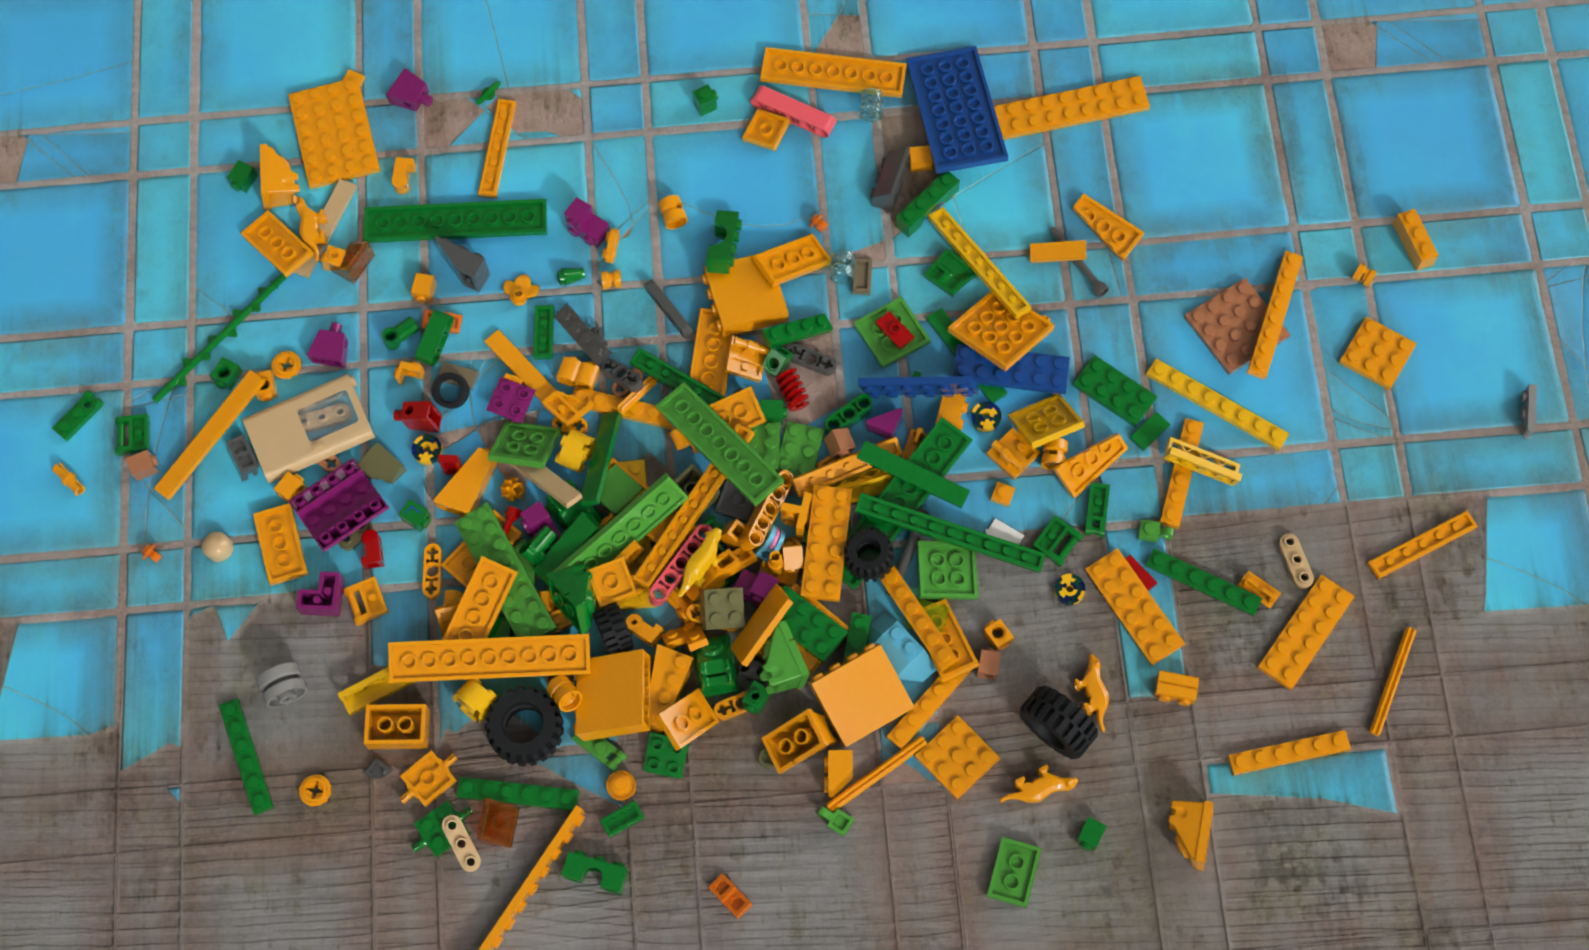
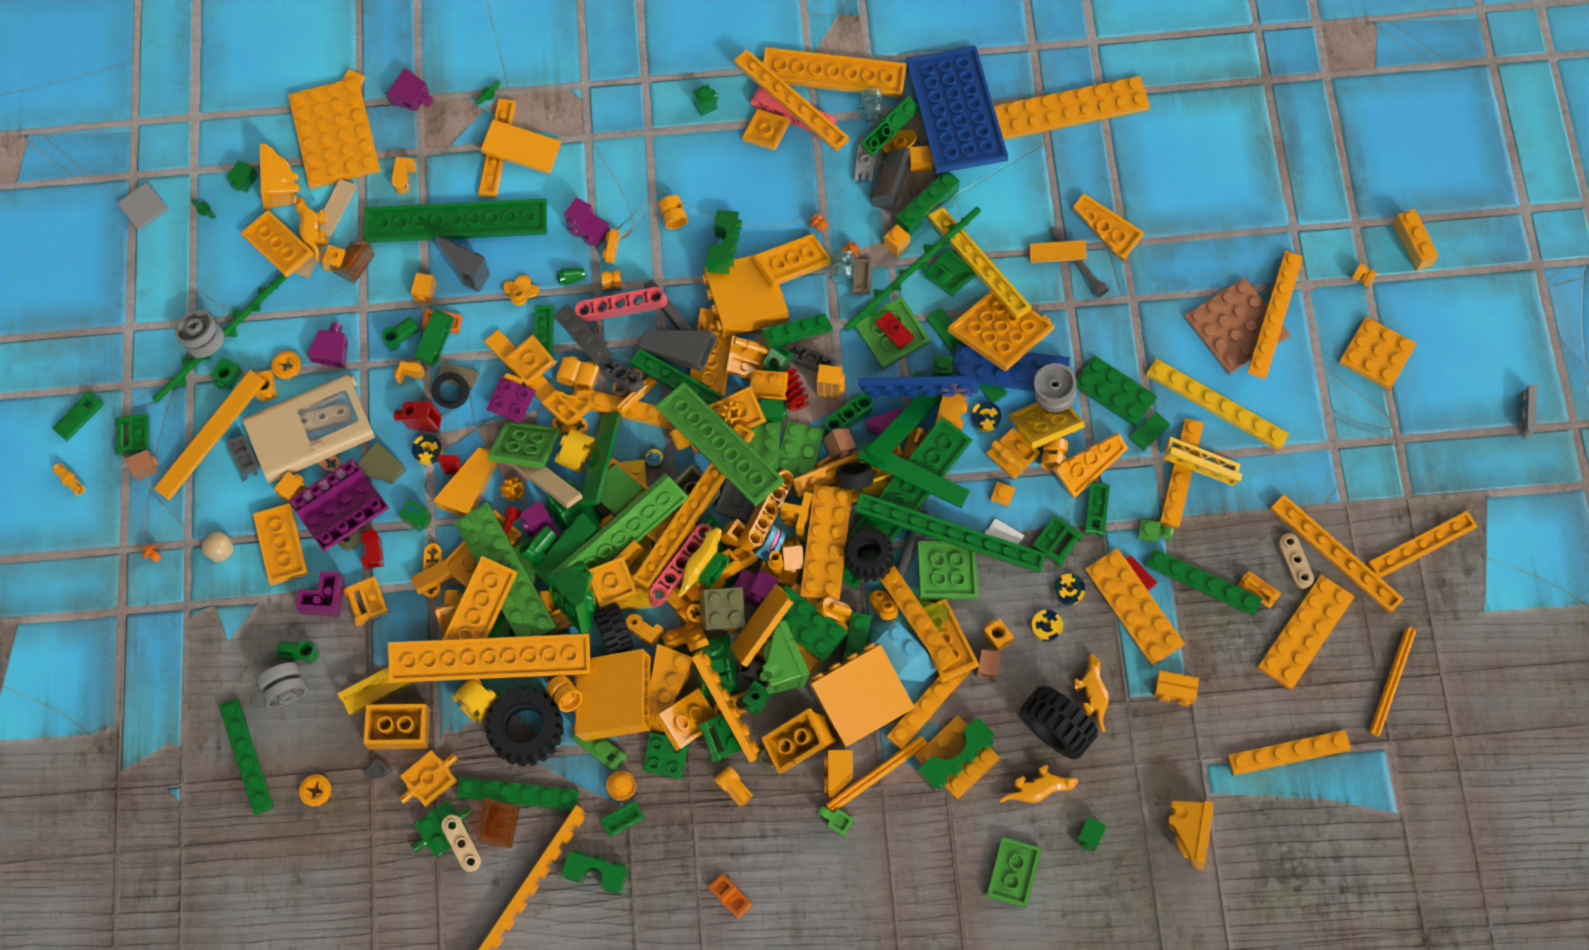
none -> light grey tile [117,183,169,230]
none -> light grey wheel [175,310,225,358]
none -> green piece [191,199,216,219]
none -> green piece [276,641,319,663]
none -> light orange slope [410,560,454,595]
none -> light orange tile [481,120,561,174]
none -> light orange tile [504,334,557,387]
none -> coral beam [575,287,668,322]
none -> dark grey slope [638,330,717,372]
none -> tile [645,448,664,469]
none -> light orange plate [692,650,760,763]
none -> green plate [697,714,742,762]
none -> green beam [699,552,729,587]
none -> light orange piece [714,765,753,807]
none -> light orange gear [717,399,742,424]
none -> light orange plate [734,49,849,152]
none -> light orange plate [750,370,788,400]
none -> light orange brick [817,364,845,399]
none -> light orange piece [817,597,852,623]
none -> black tyre [836,462,874,490]
none -> orange plate [840,240,860,259]
none -> green plant [843,206,981,332]
none -> light grey hinge [854,136,876,182]
none -> green slope [860,96,919,156]
none -> green tile [865,395,942,464]
none -> light orange plate [869,590,898,620]
none -> light orange dish [882,129,917,153]
none -> light orange brick [884,225,910,257]
none -> green arch [917,717,995,791]
none -> green brick [933,356,953,377]
none -> yellow piece [1031,610,1063,642]
none -> light grey wheel [1034,363,1077,412]
none -> light orange plate [1270,495,1404,614]

